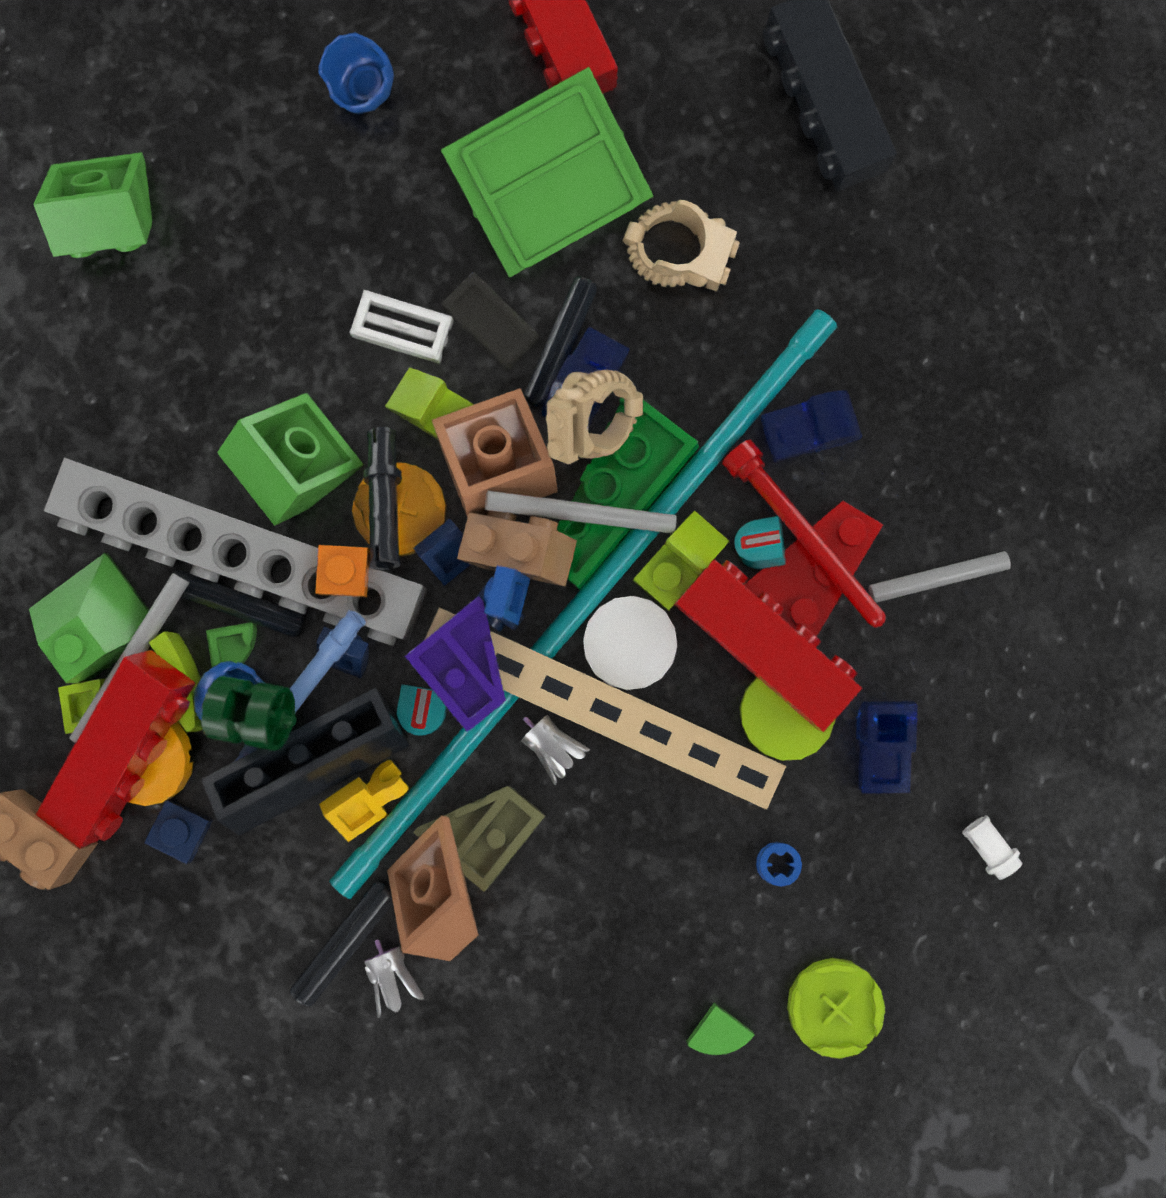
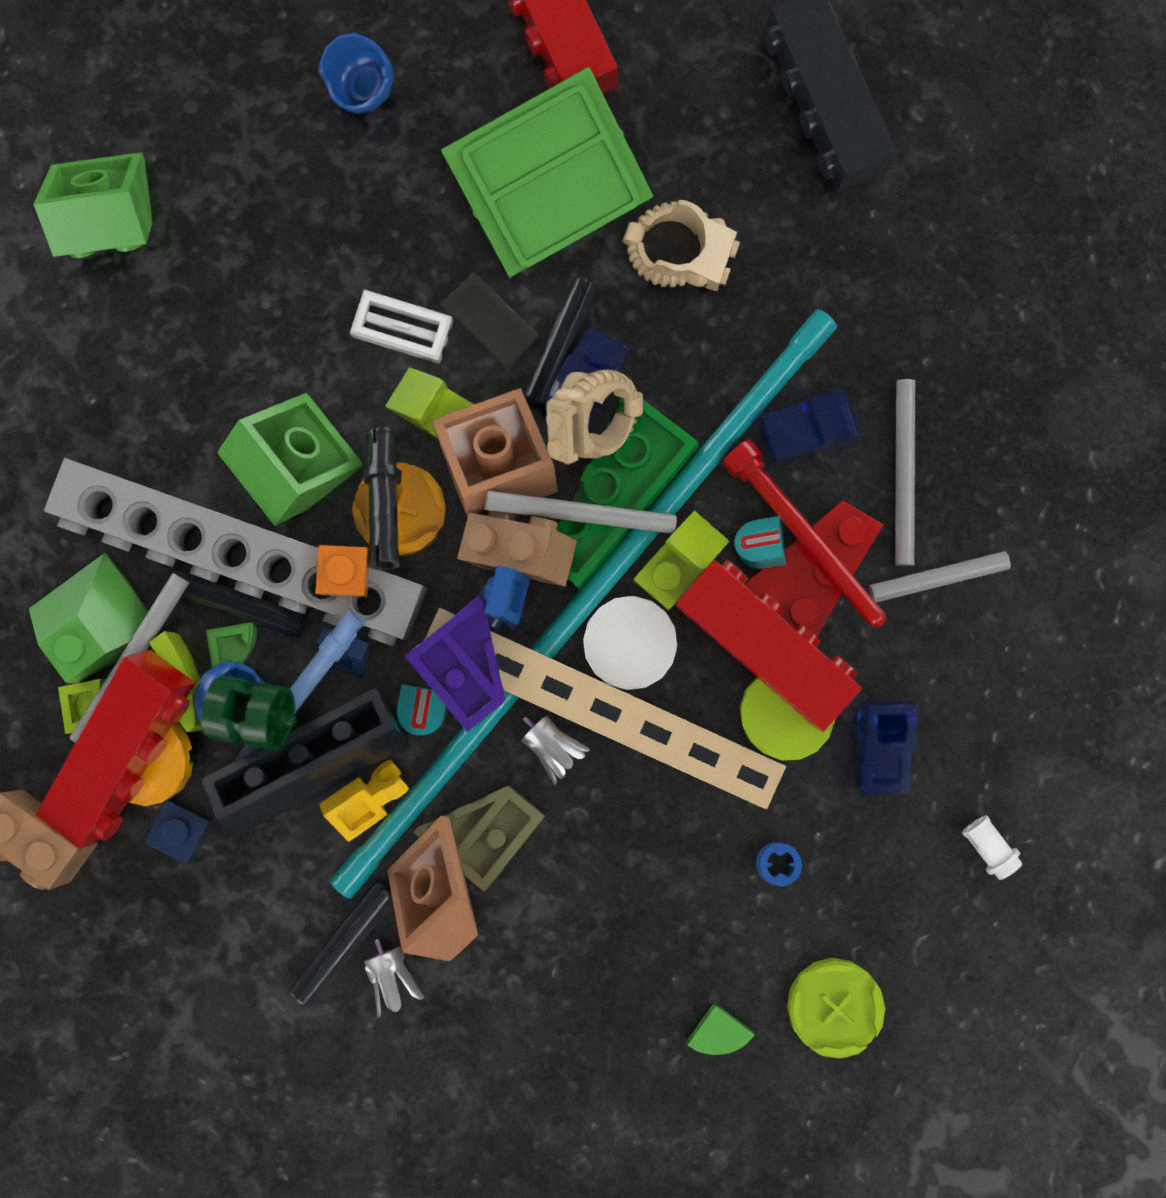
dark blue plate [413,519,471,586] -> none
none -> light grey bar [895,379,915,566]

